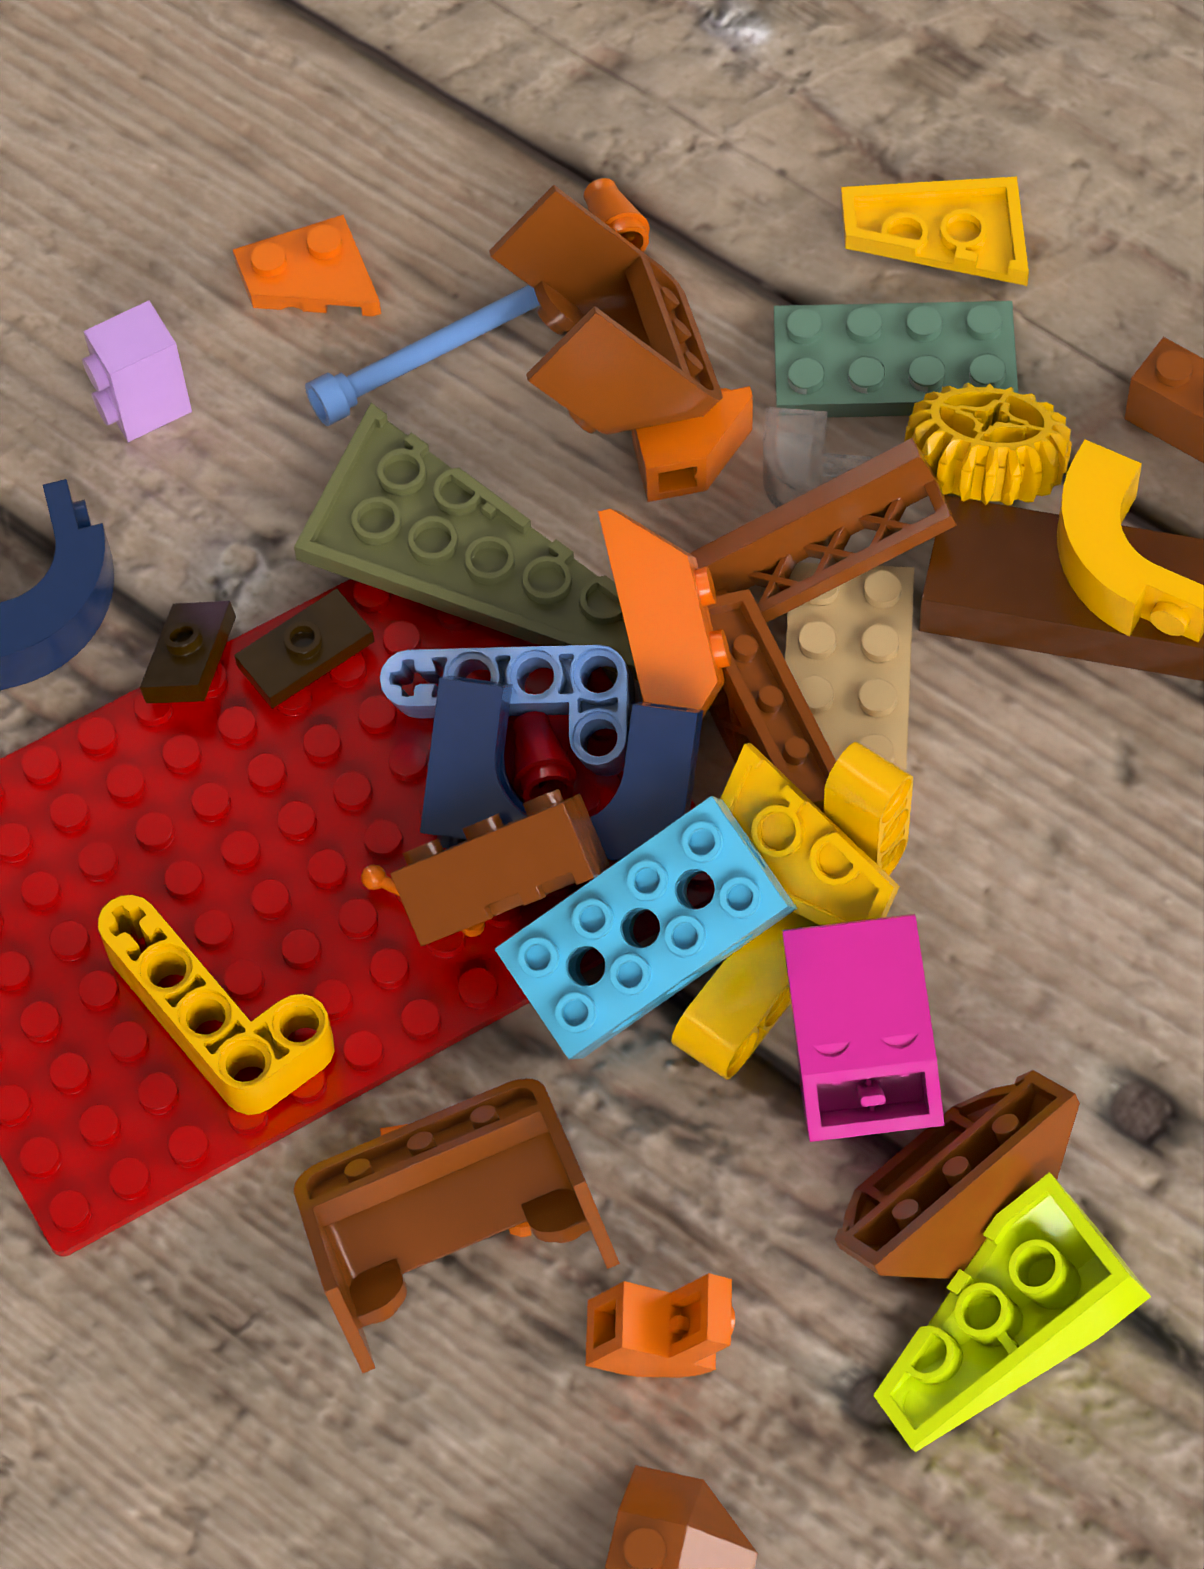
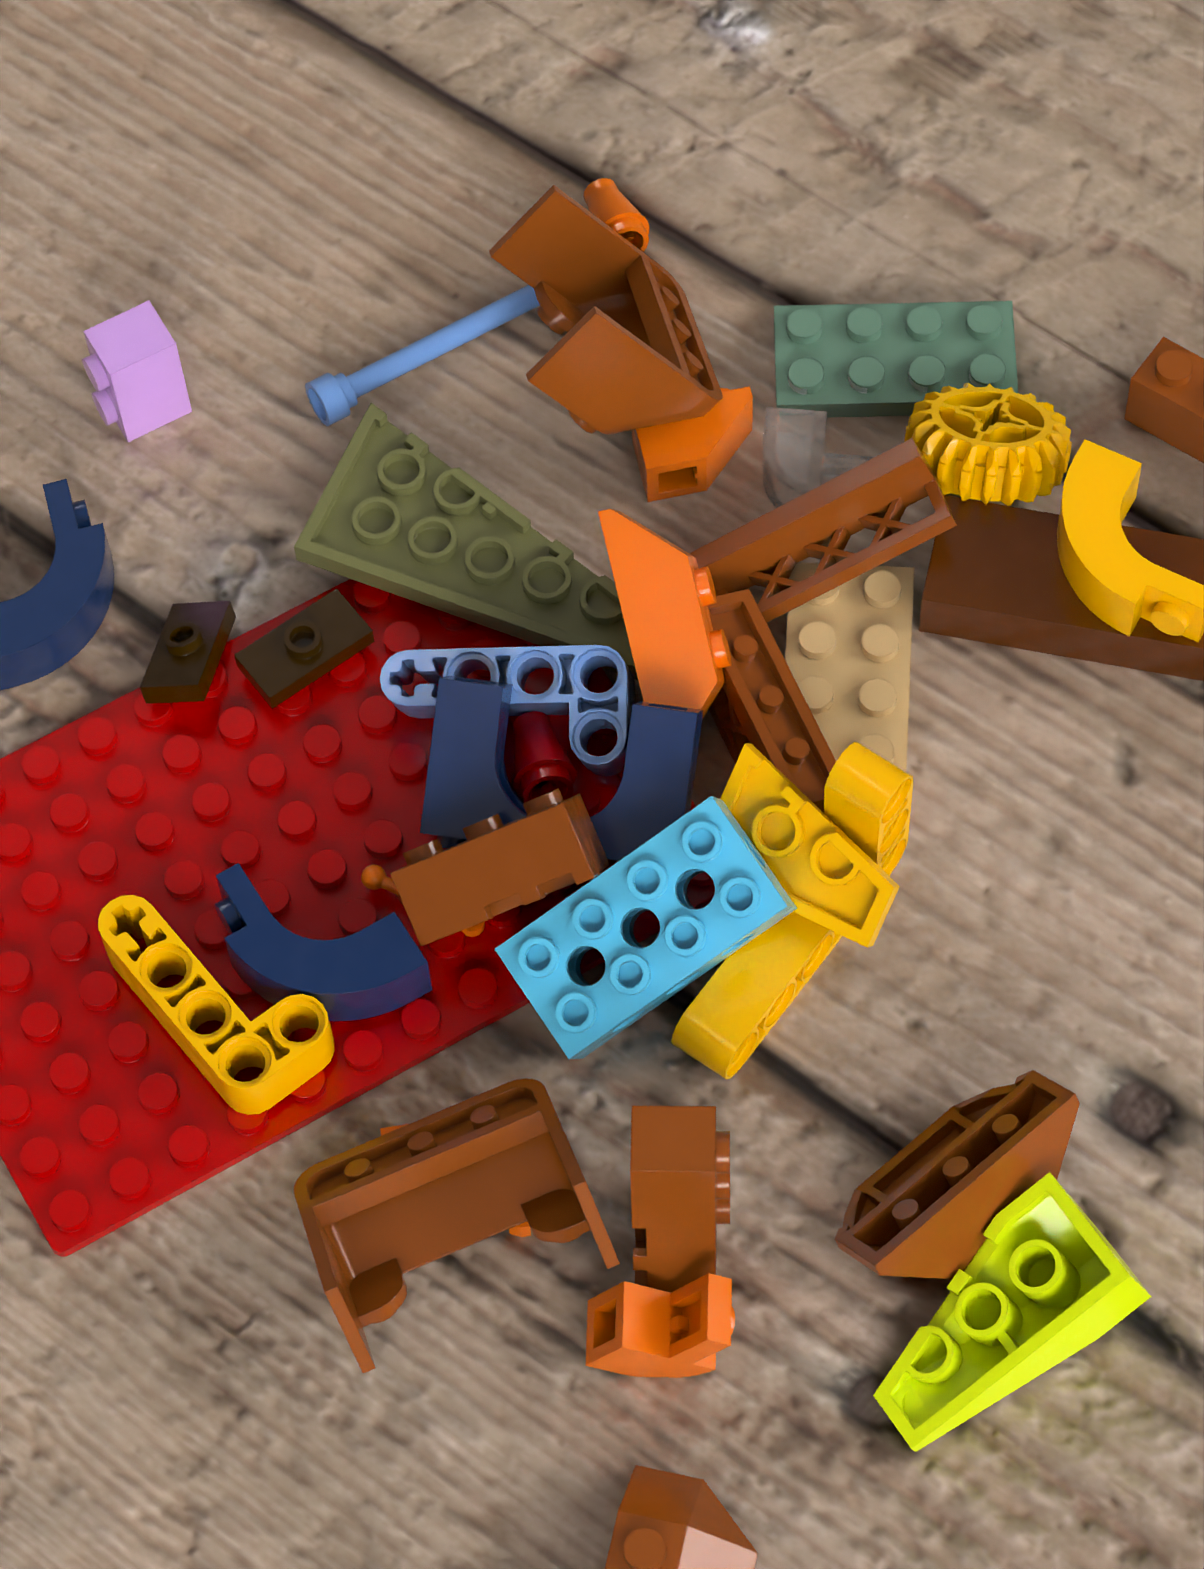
orange wing [233,215,381,317] -> none
dark pink slope [782,914,945,1142] -> none
yellow wing [841,176,1029,286] -> none
none -> dark blue arch [214,863,433,1021]
none -> dark orange wedge [630,1106,730,1292]

